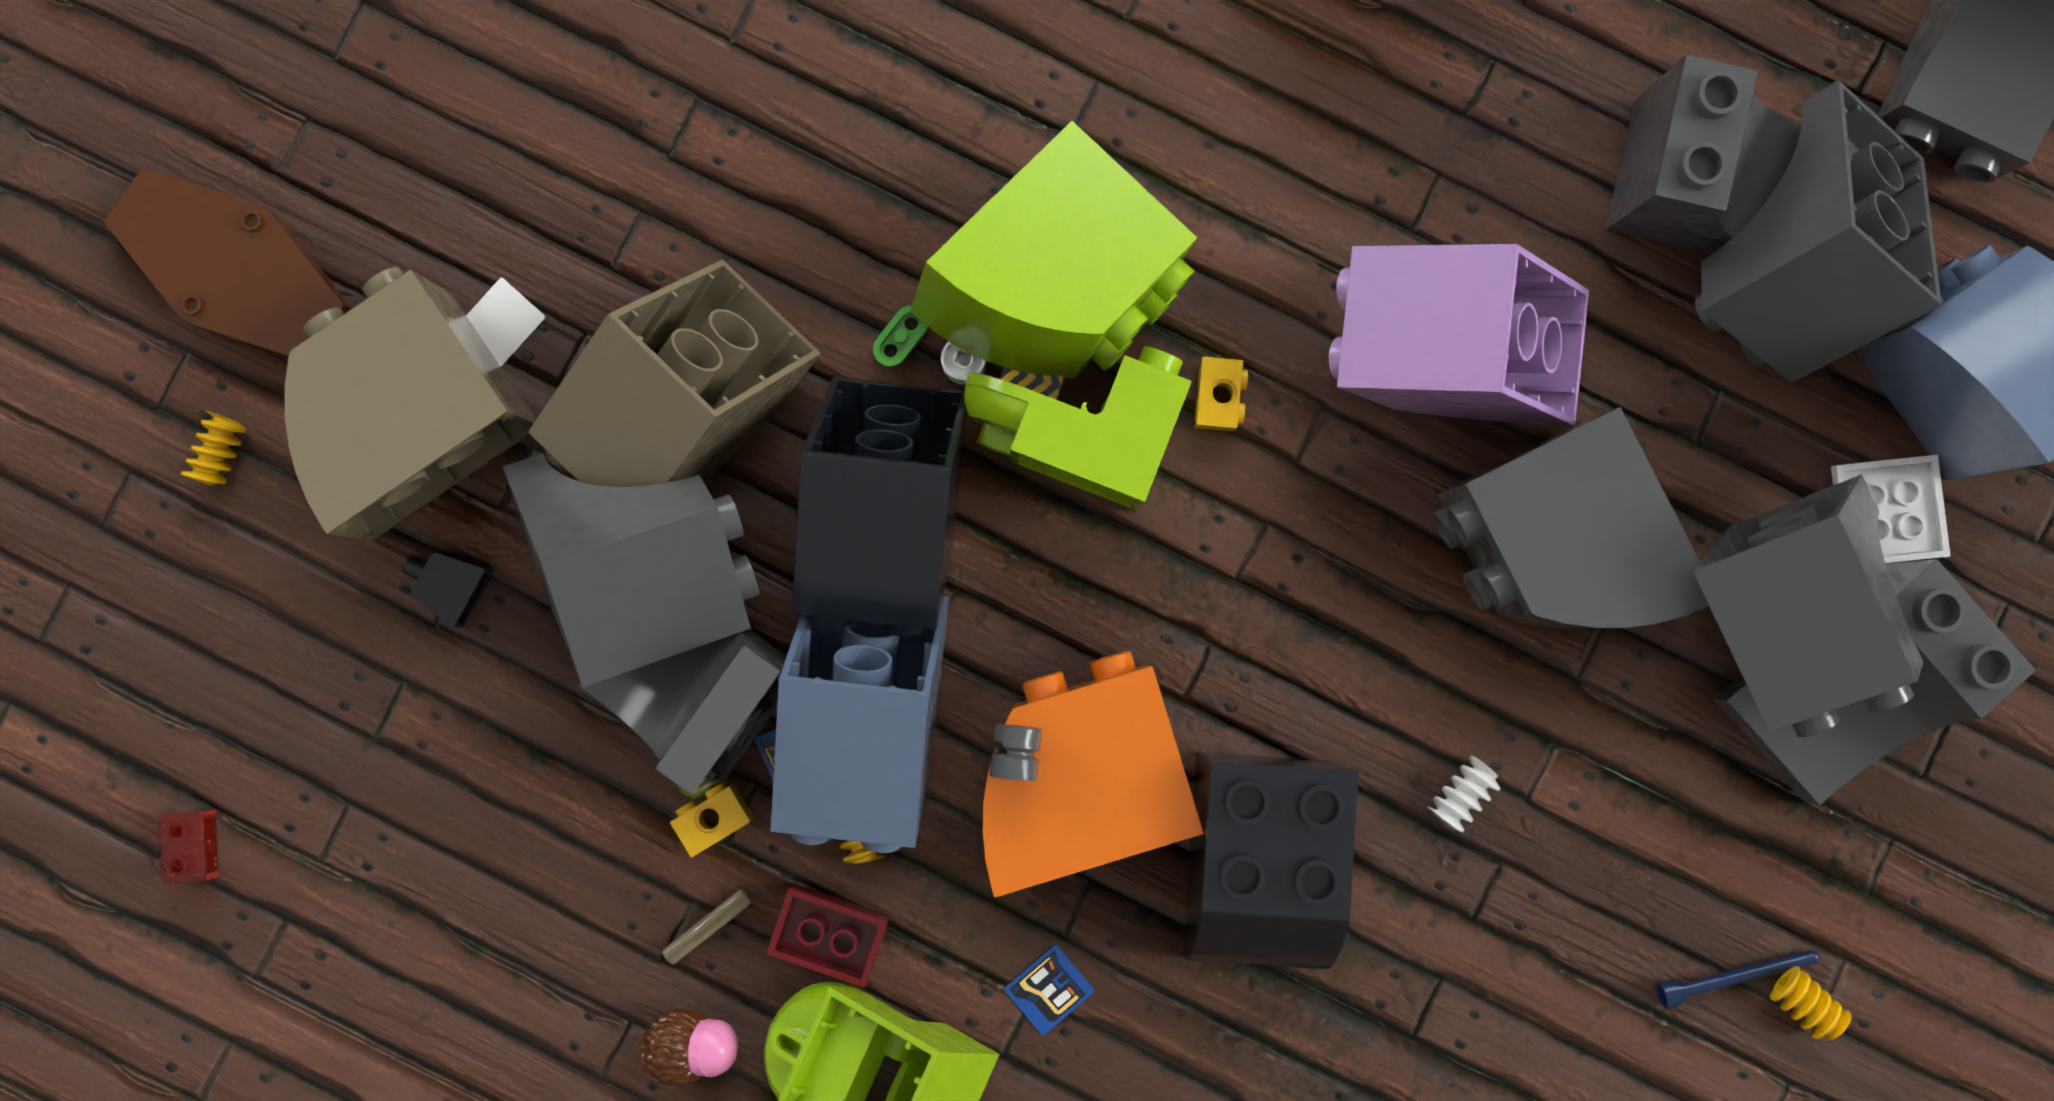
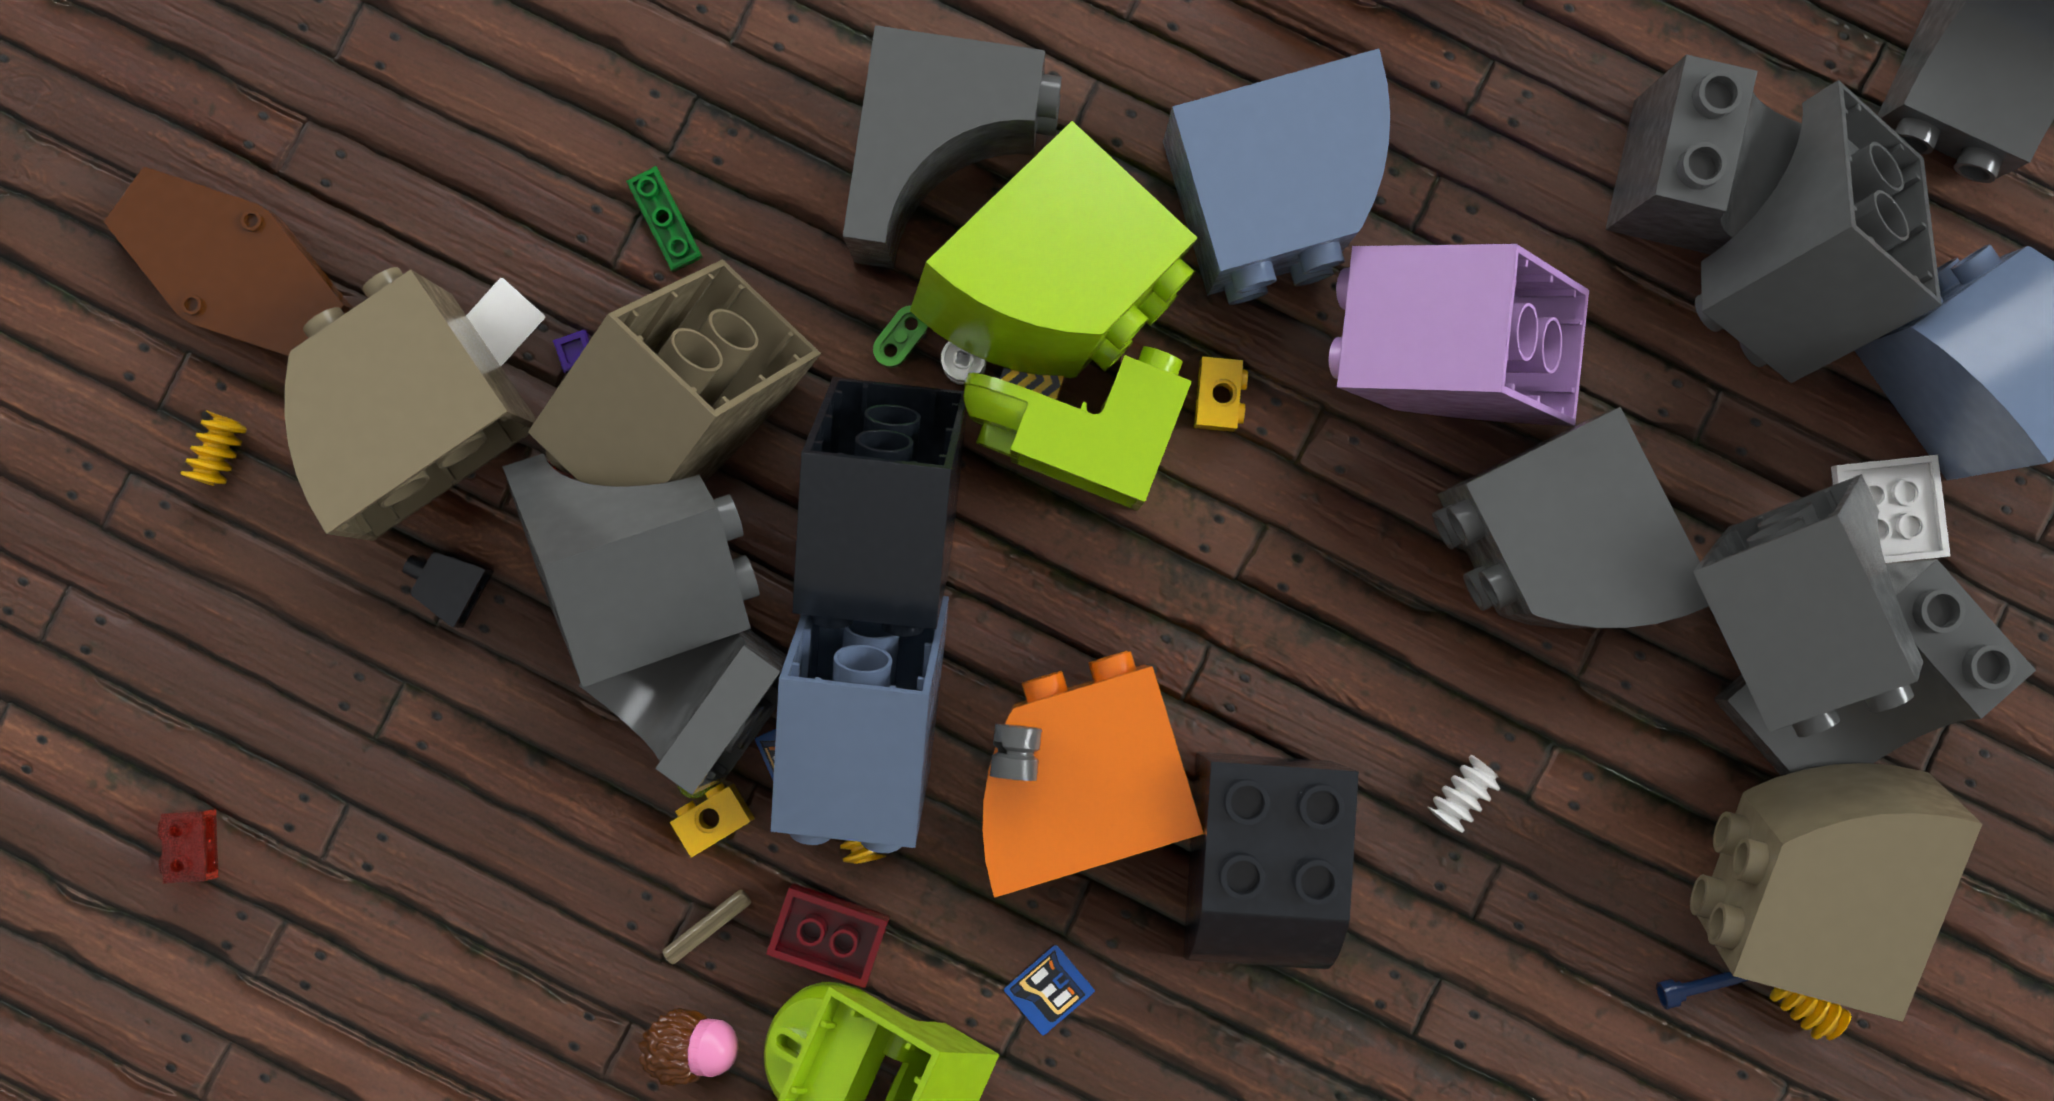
none -> dark purple tile [553,329,590,374]
none -> green tile [626,166,703,273]
none -> dark grey brick [843,25,1062,269]
none -> sand blue slope [1163,49,1390,305]
none -> dark tan slope [1690,763,1982,1022]

